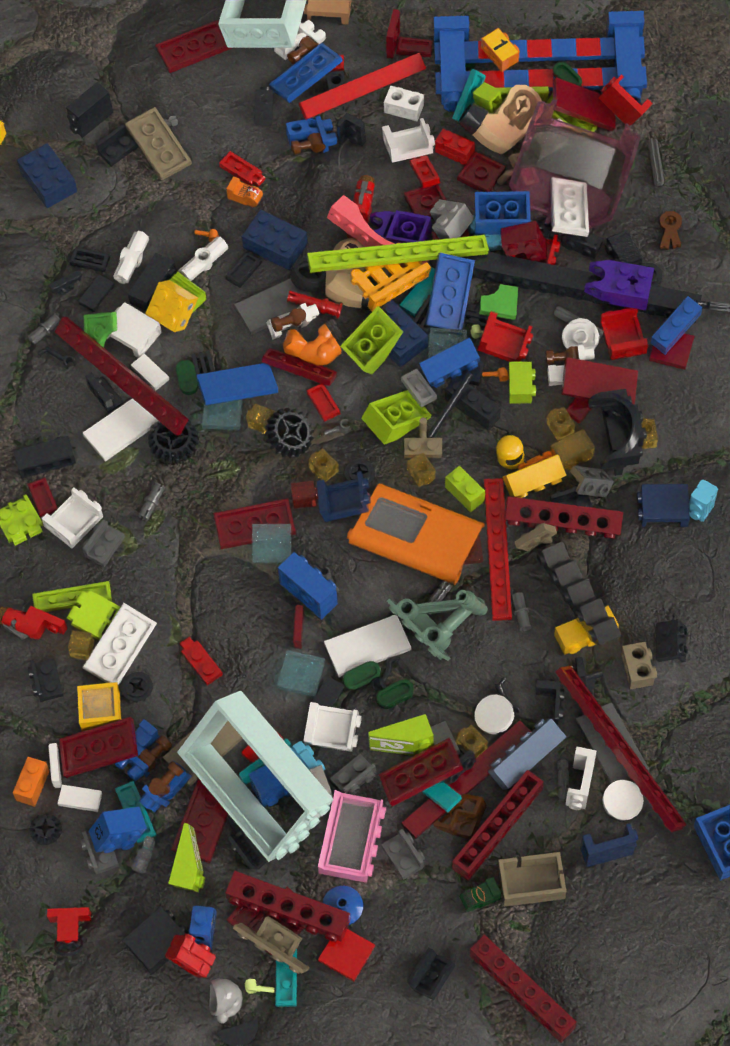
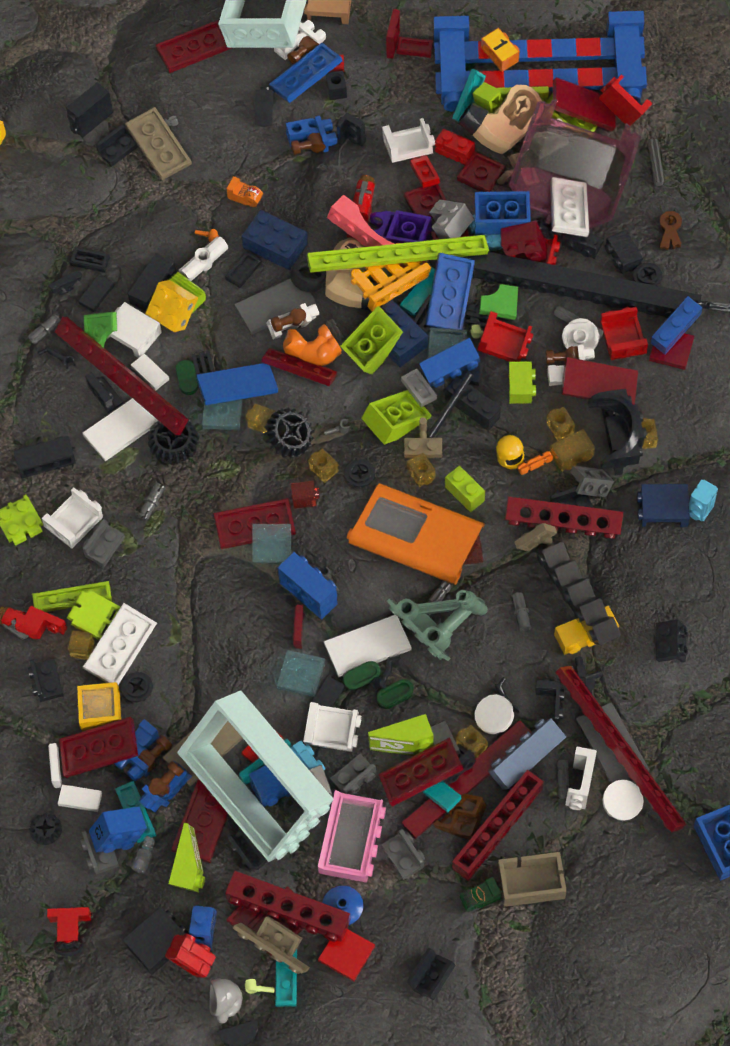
orange brick [13,757,50,807] -> none
dark blue brick [17,143,77,208] -> none
dark red tile [28,477,58,518] -> none
white piece [113,231,149,284] -> none
red hinge [179,637,223,686] -> none
red hinge [219,151,266,187] -> none
red pin [287,290,343,319] -> none
red tile [299,53,426,120] -> none
red tile [306,384,340,422] -> none
dark blue panel [317,471,371,522] -> none
white brick [384,86,424,121] -> none
dark red brick [470,934,577,1043] -> none
orange hand [482,367,509,381] -> none
red tile [484,478,512,621] -> none
yellow brick [503,455,567,498] -> none
dark green tile [553,62,582,87] -> none
dark red tile [565,398,592,424] -> none
dark blue panel [580,823,638,868] -> none
dark purple brick [584,260,654,310] -> none
dark tan brick [621,642,657,689] -> none

